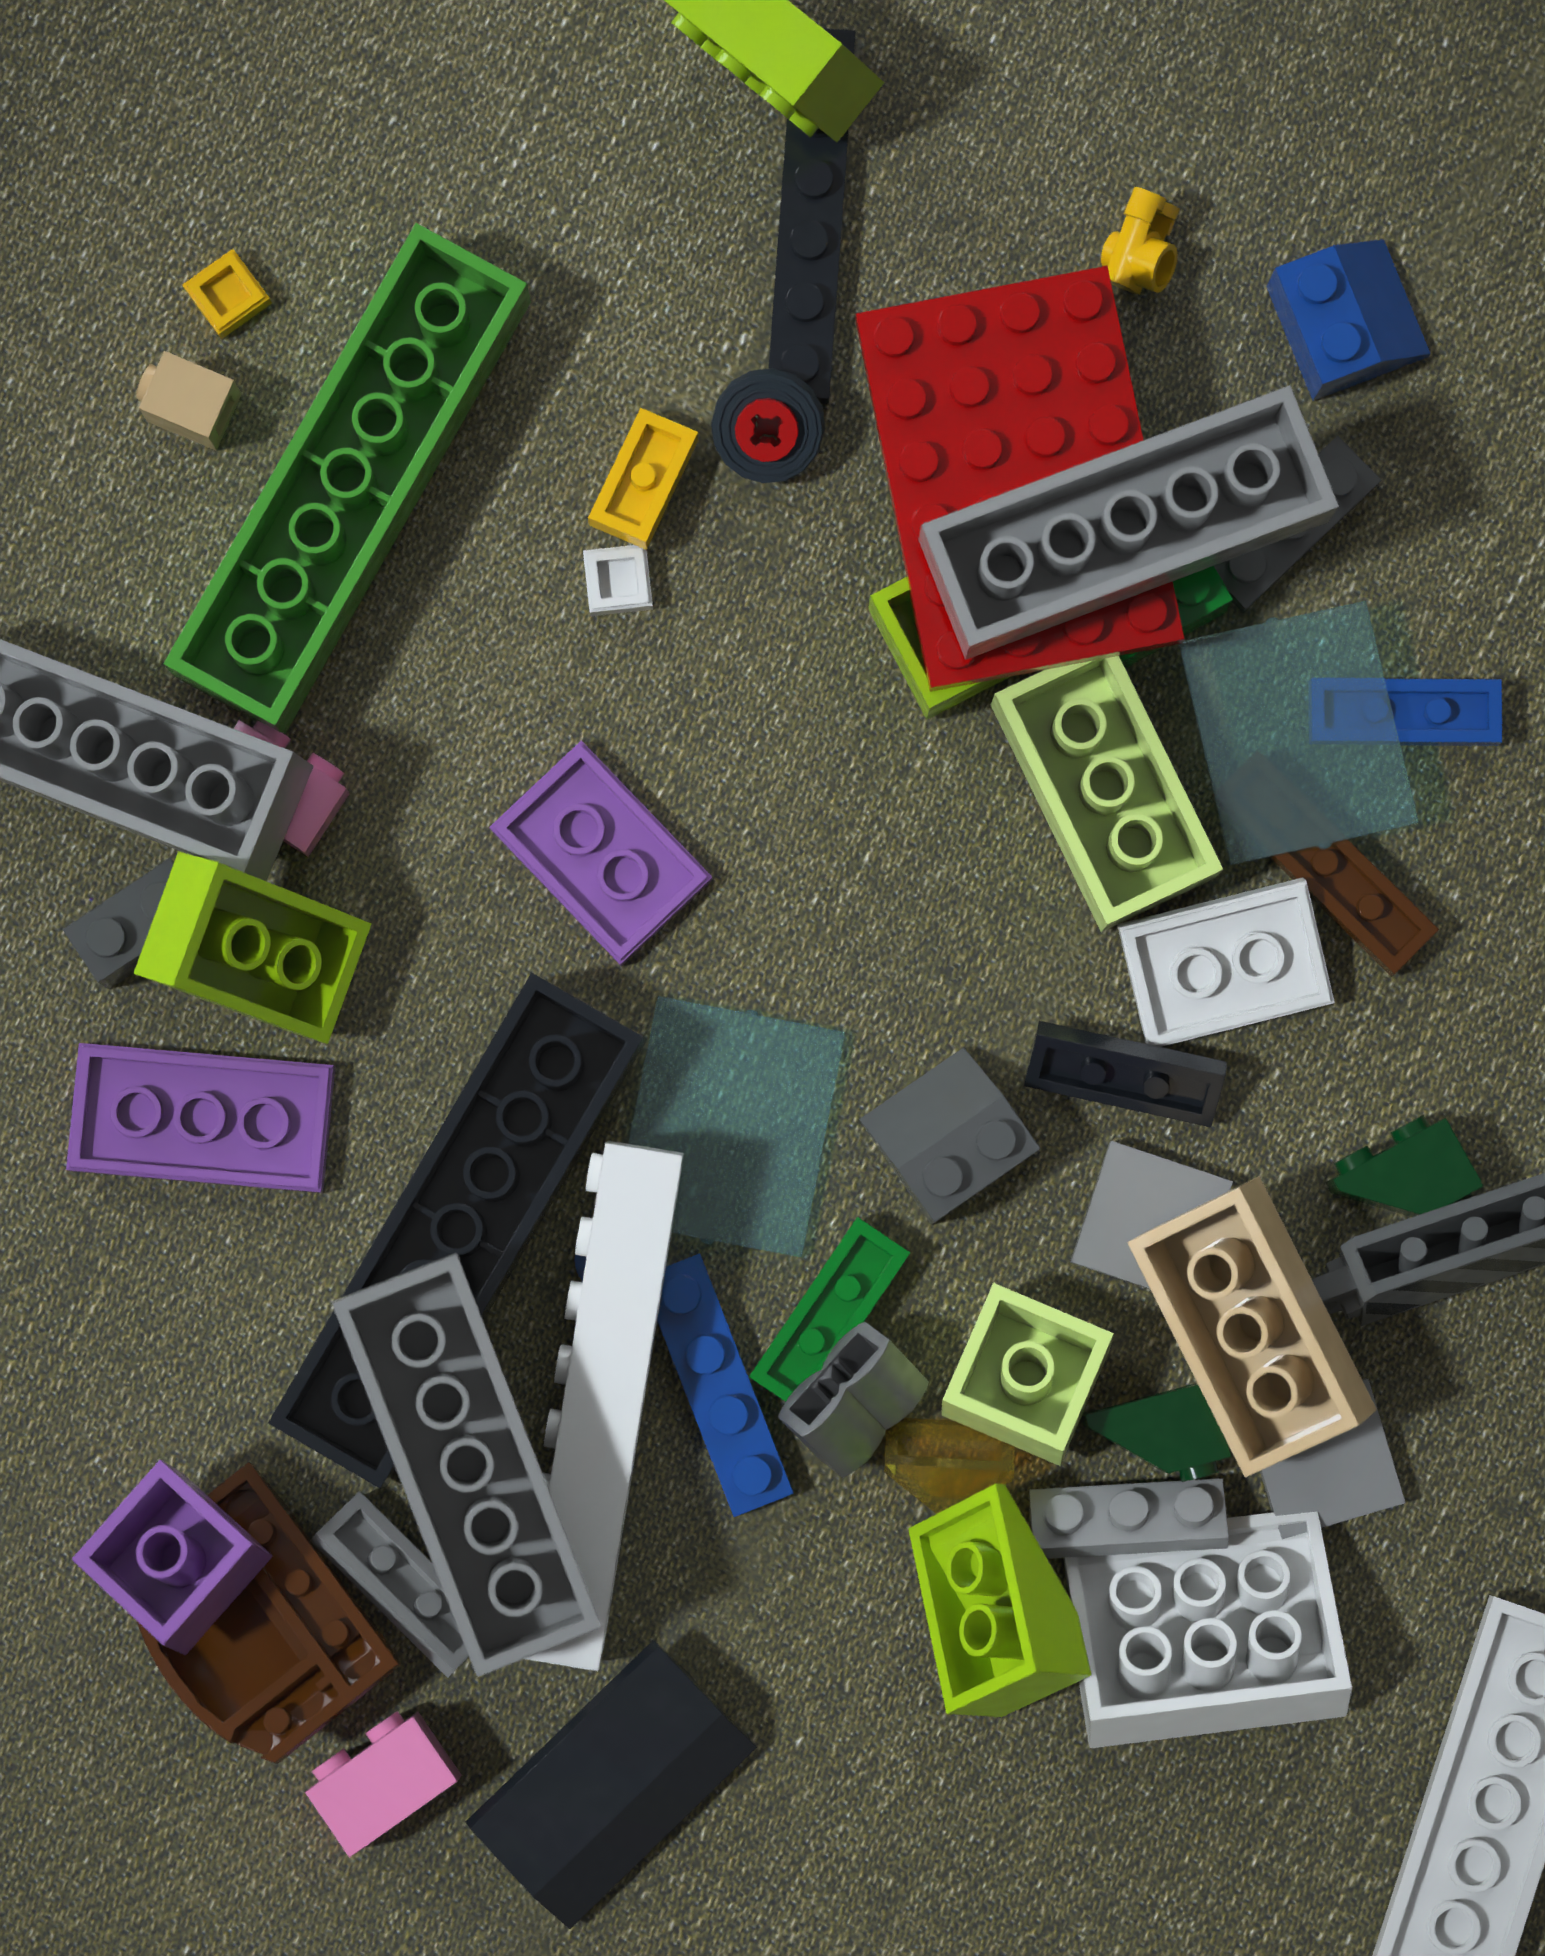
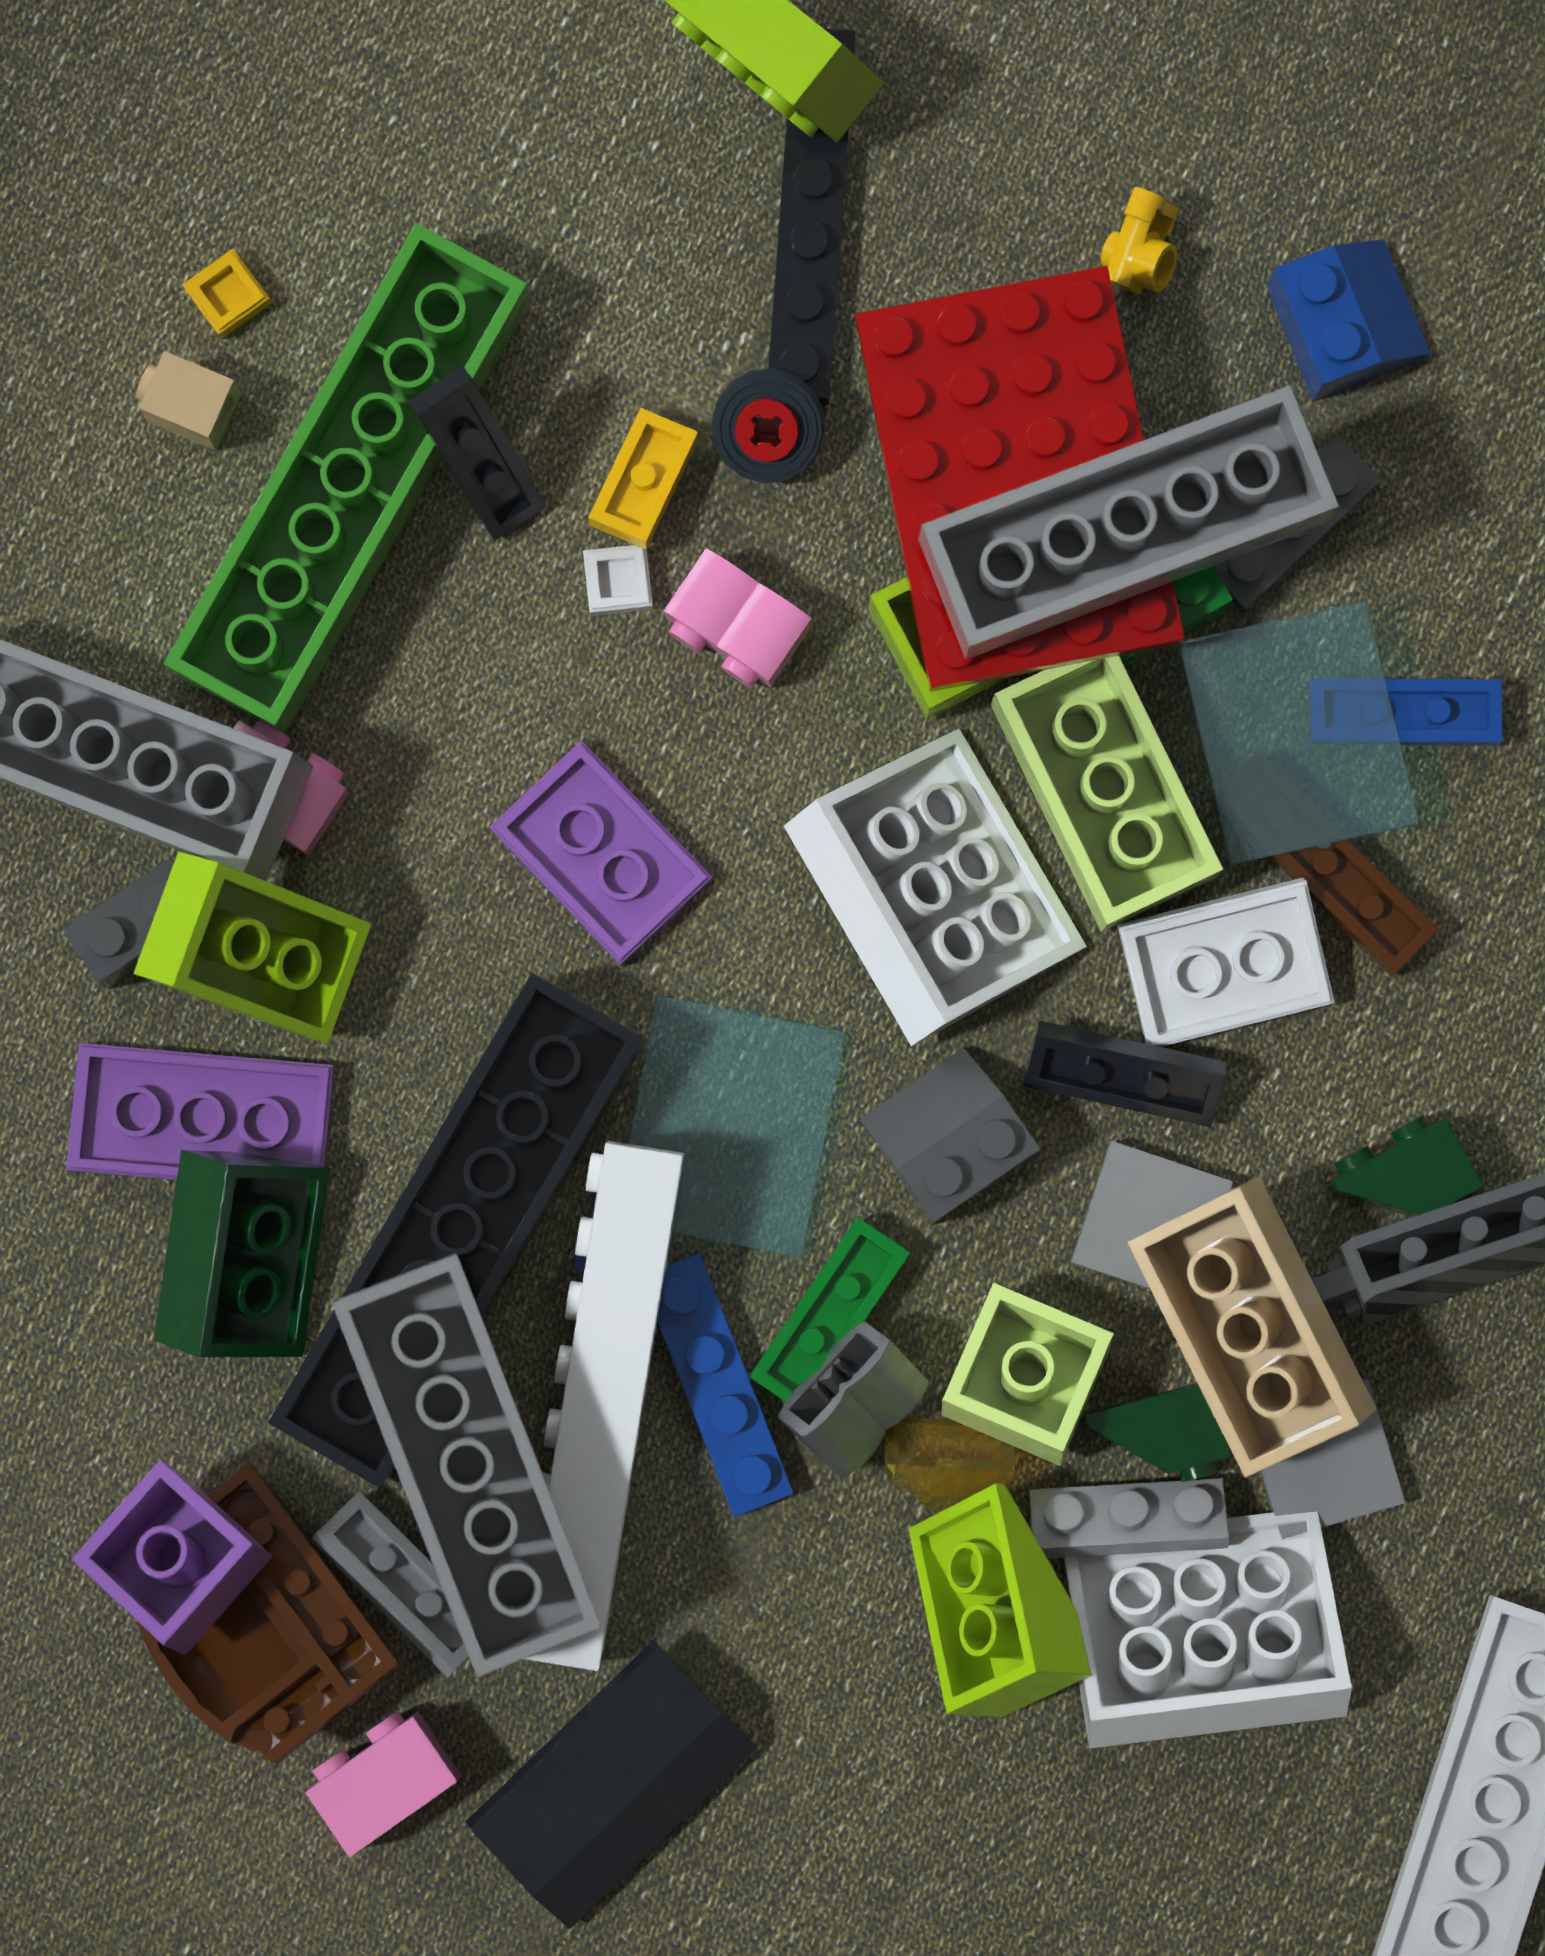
none -> dark green slope [154,1150,330,1357]
none -> black plate [408,366,547,541]
none -> bright pink brick [664,548,813,688]
none -> white slope [784,728,1087,1046]

